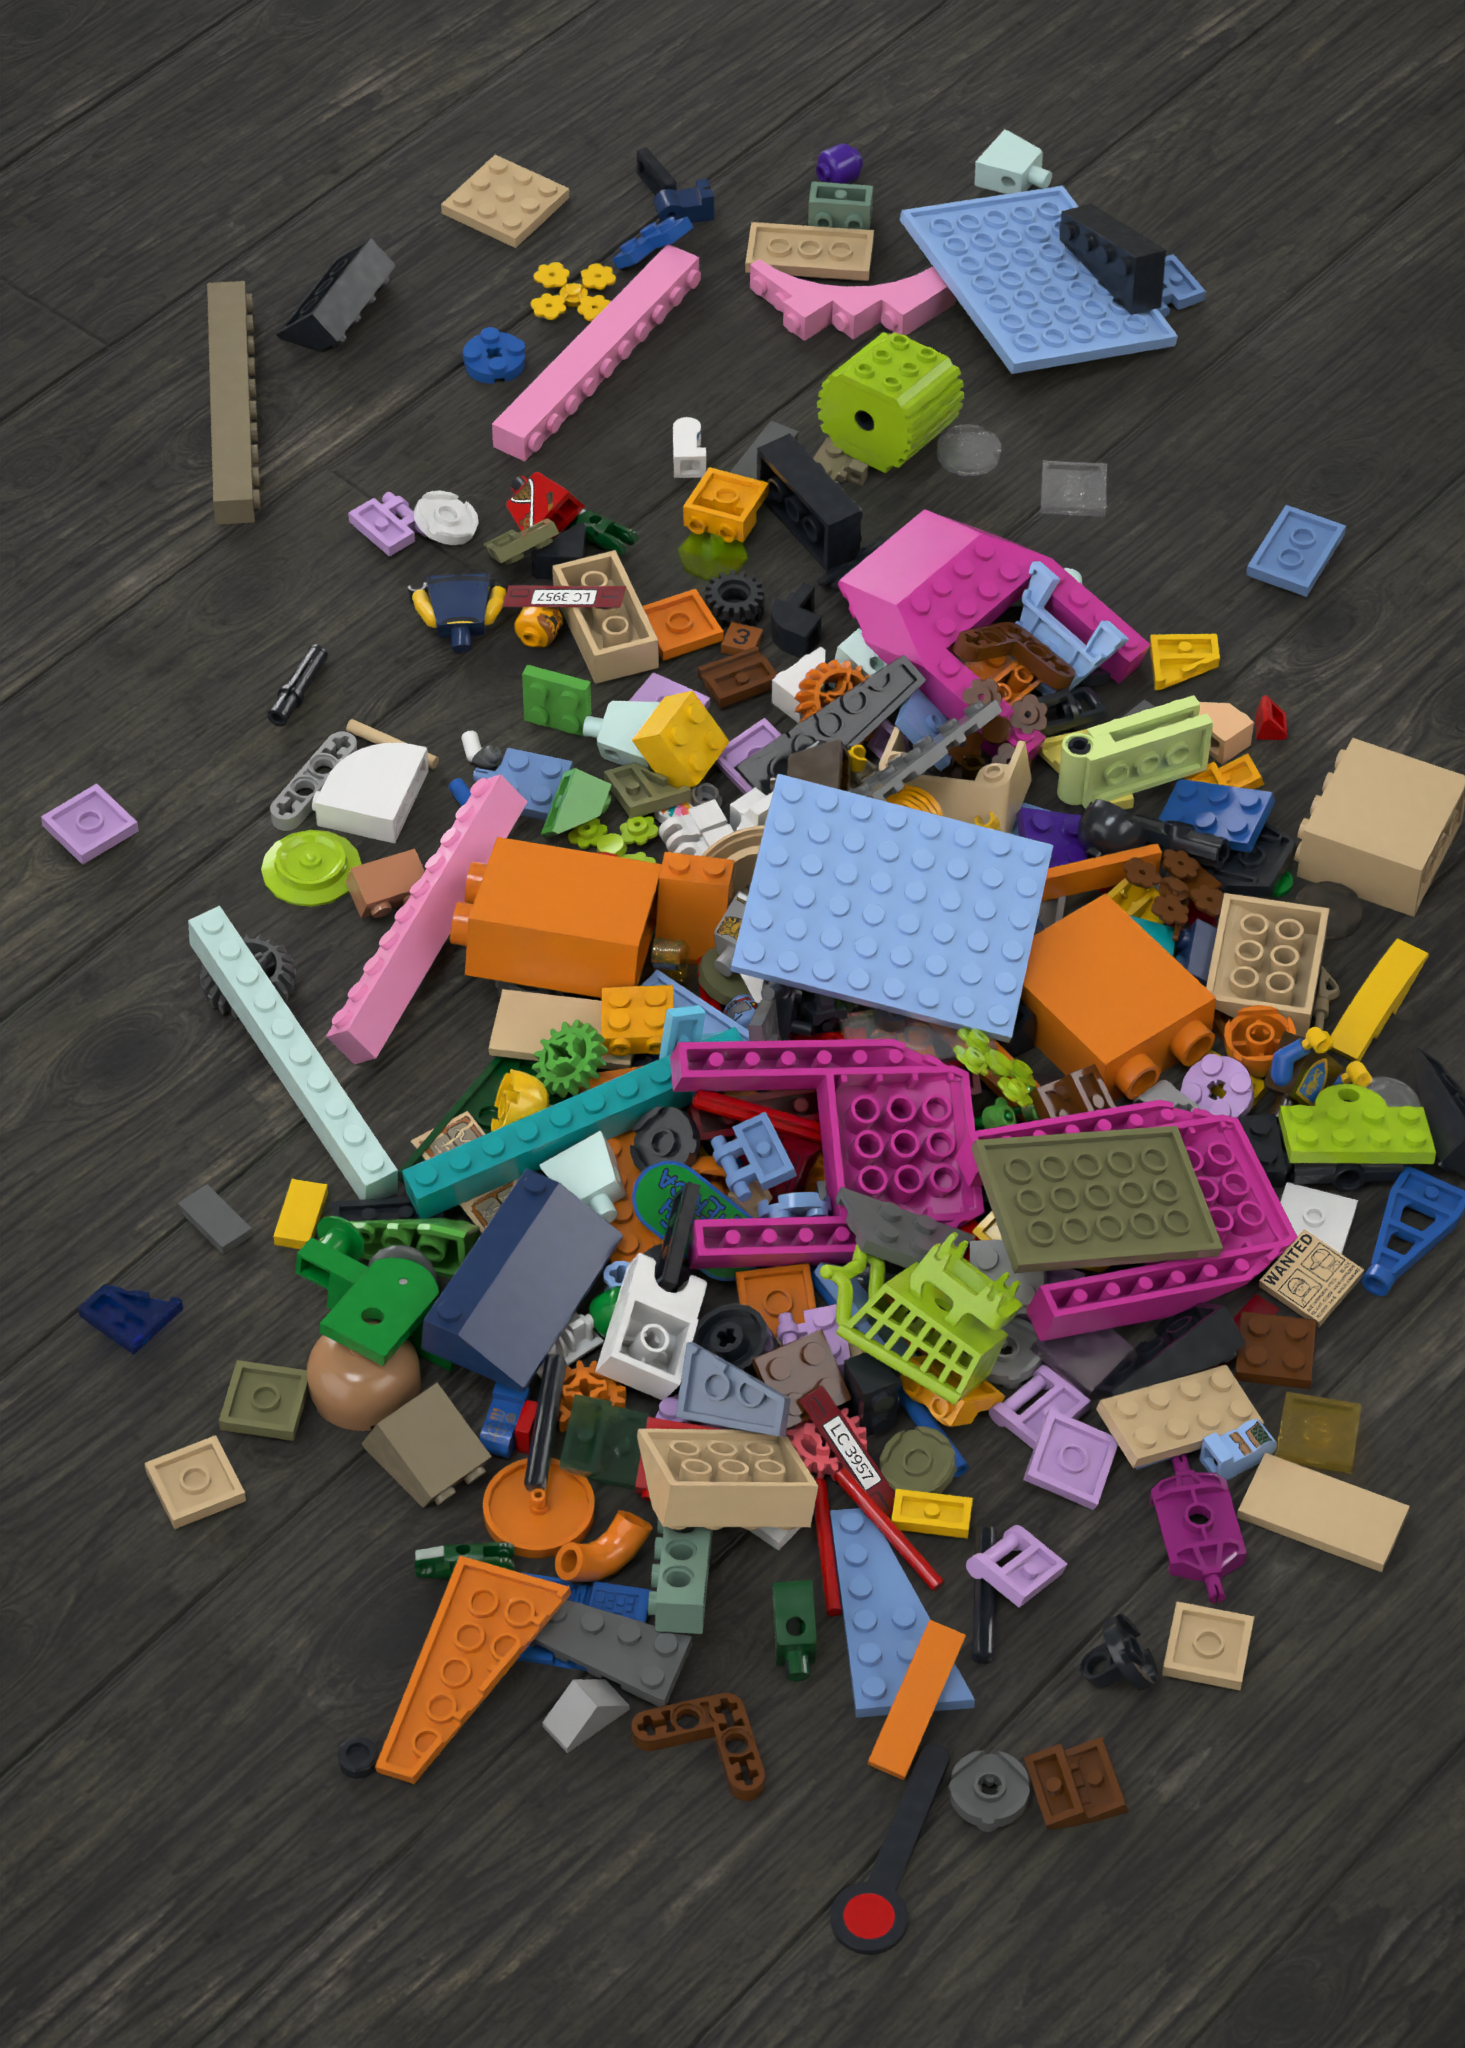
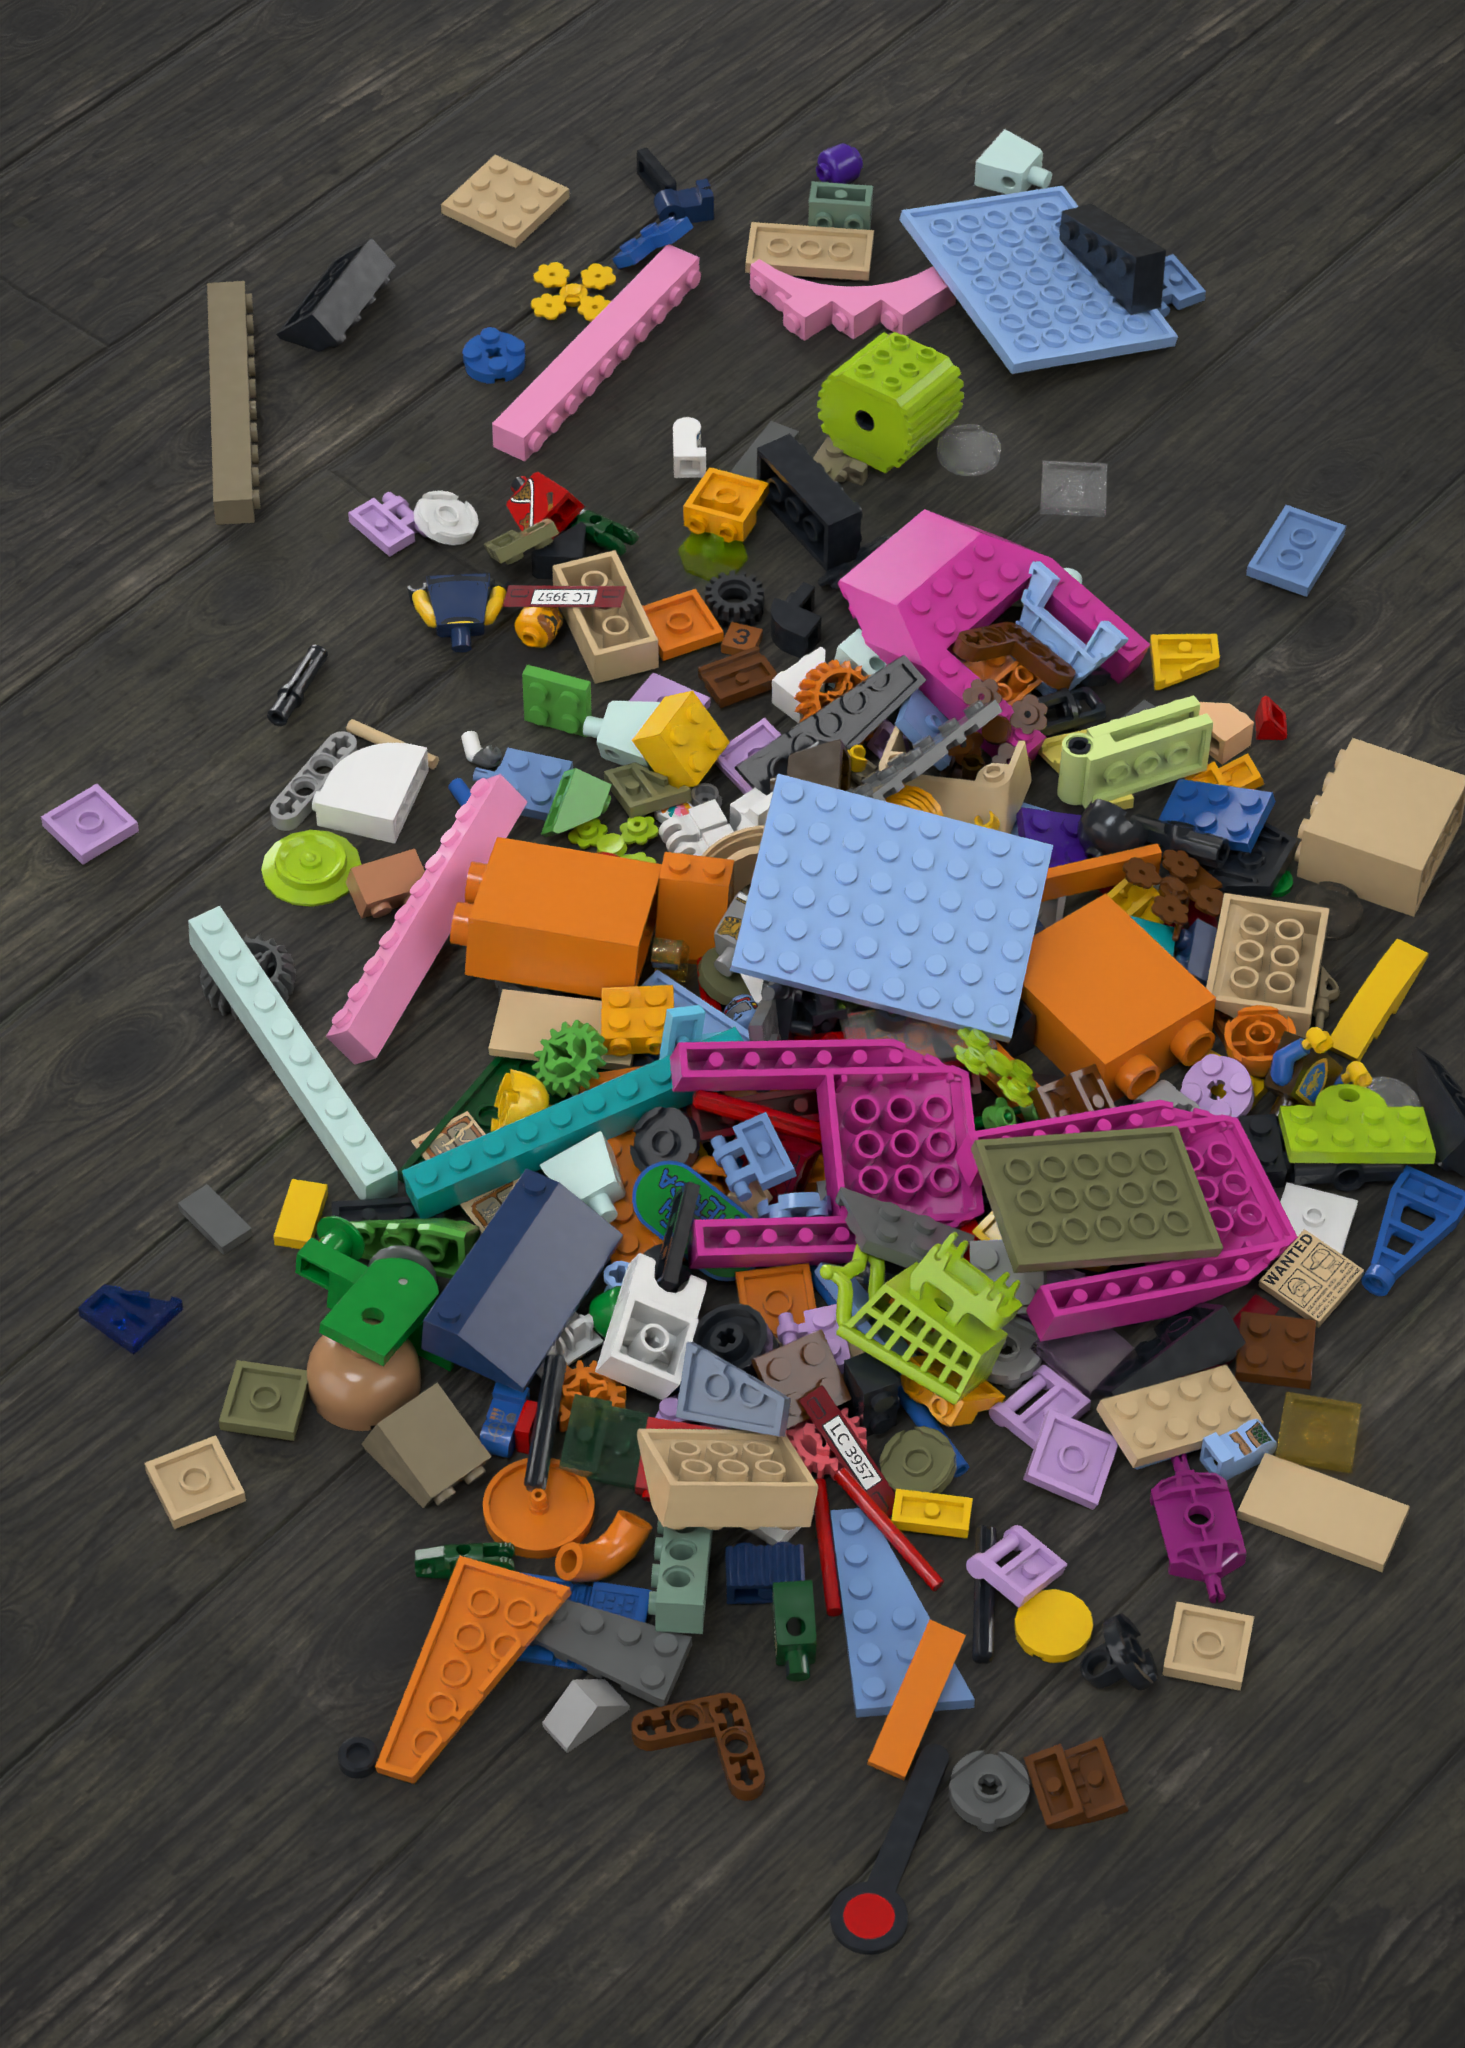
none -> dark blue brick [725,1542,805,1604]
none -> yellow tile [1014,1589,1093,1663]

